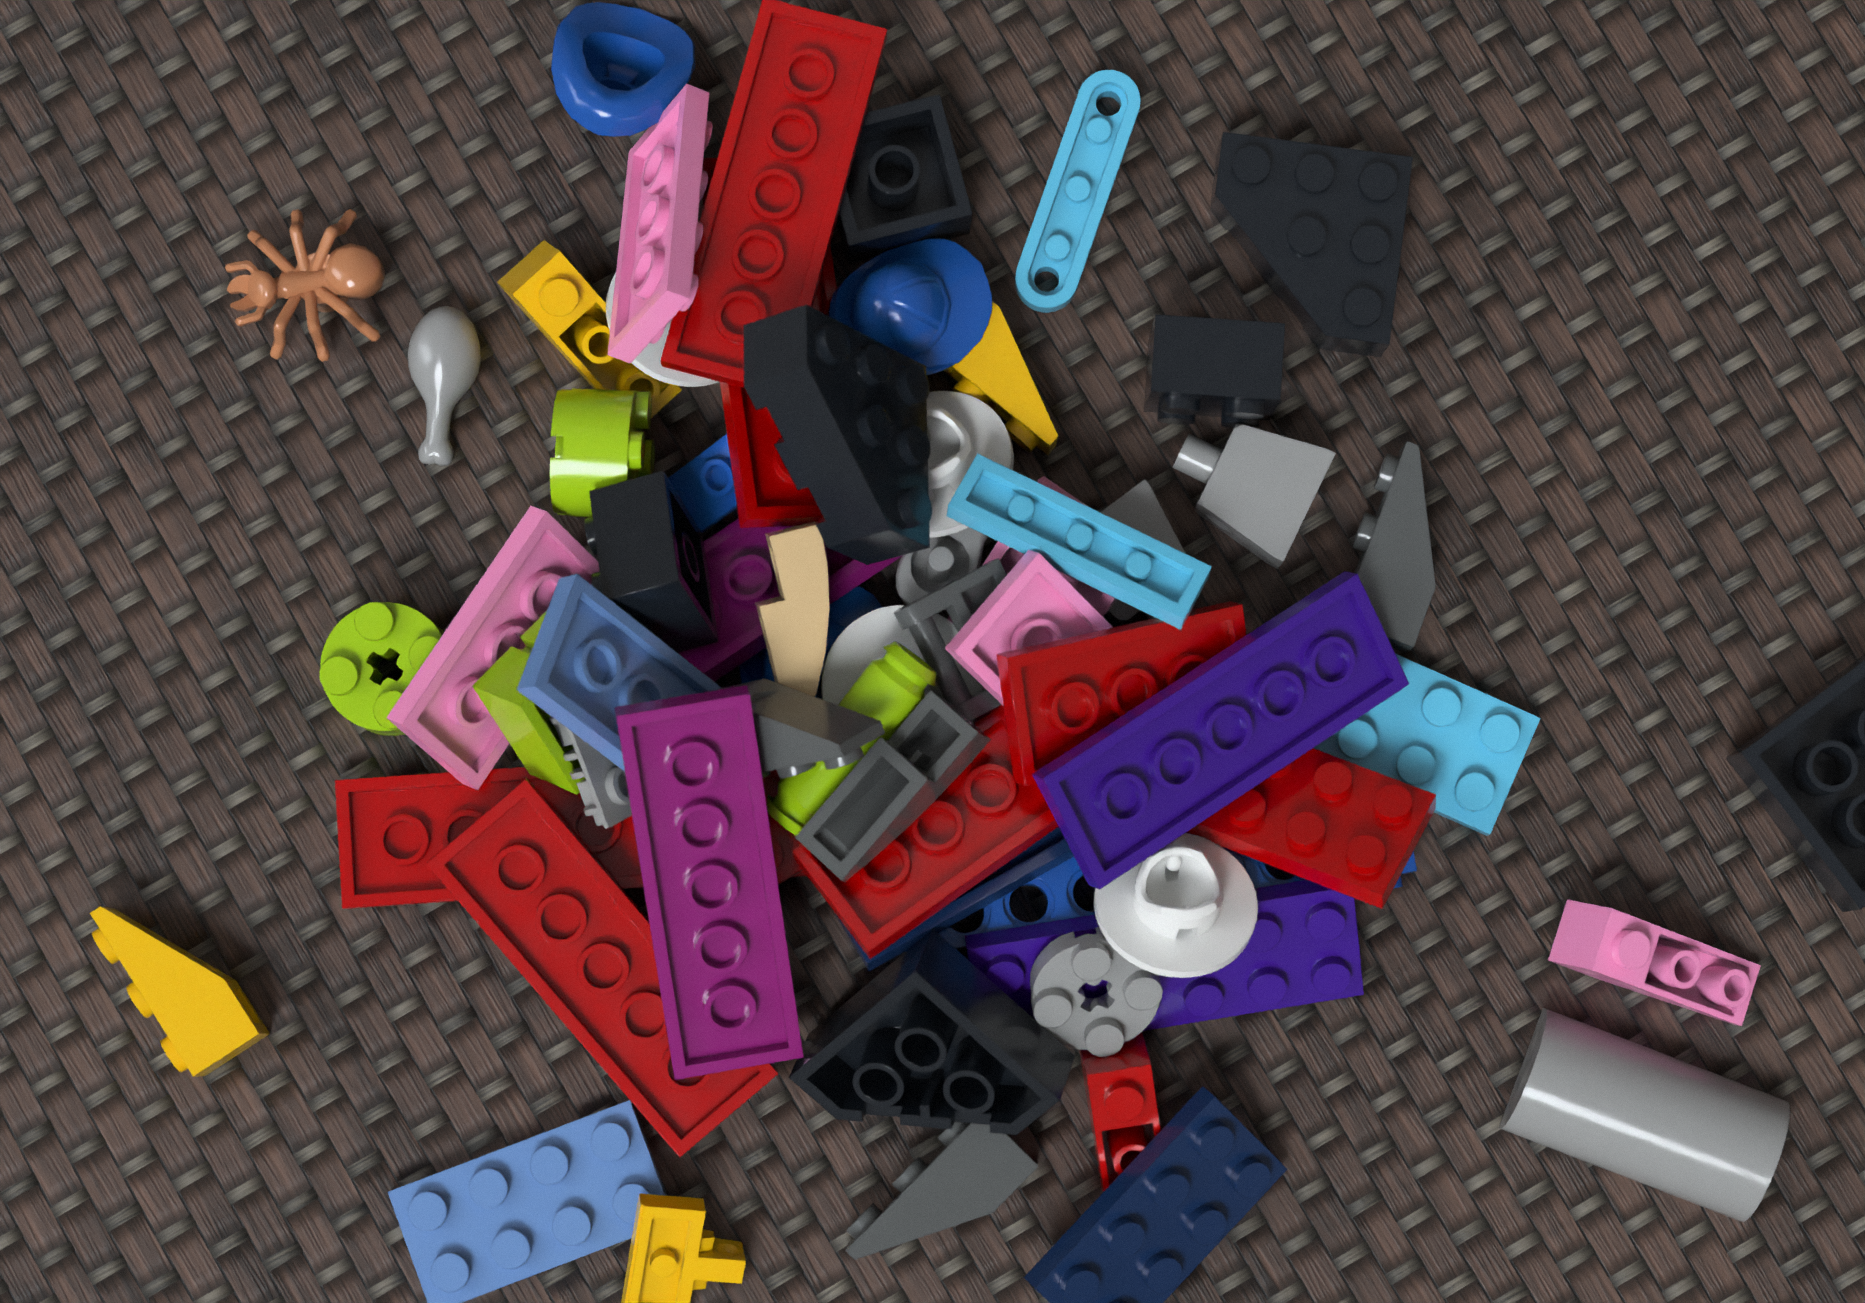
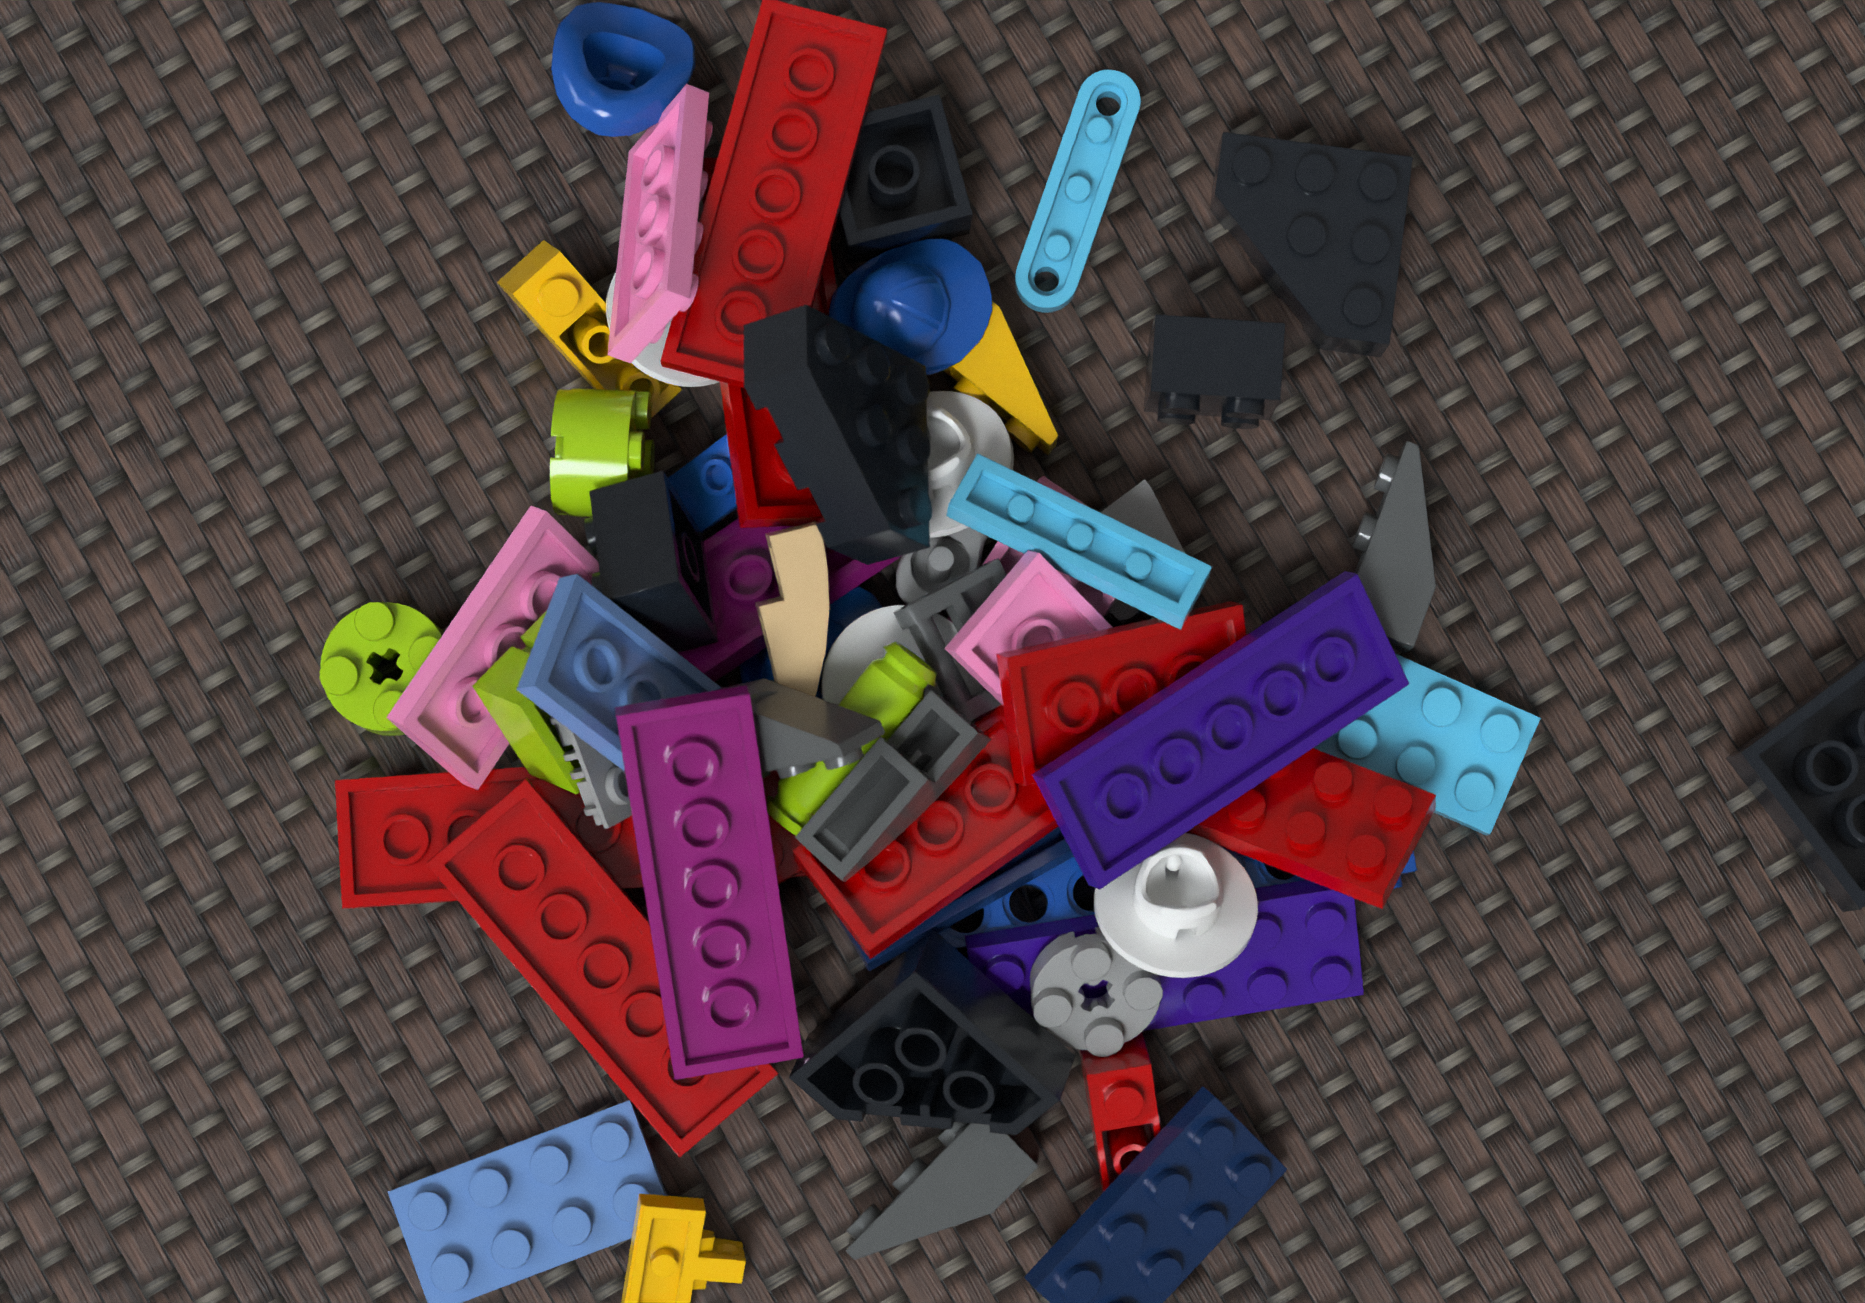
yellow slope [90,906,270,1077] -> none
nougat animal [225,209,385,362] -> none
light grey piece [408,306,481,466] -> none
light grey torso [1172,424,1336,569] -> none
light grey brick [1499,1008,1790,1222] -> none
bright pink slope [1548,899,1761,1026] -> none

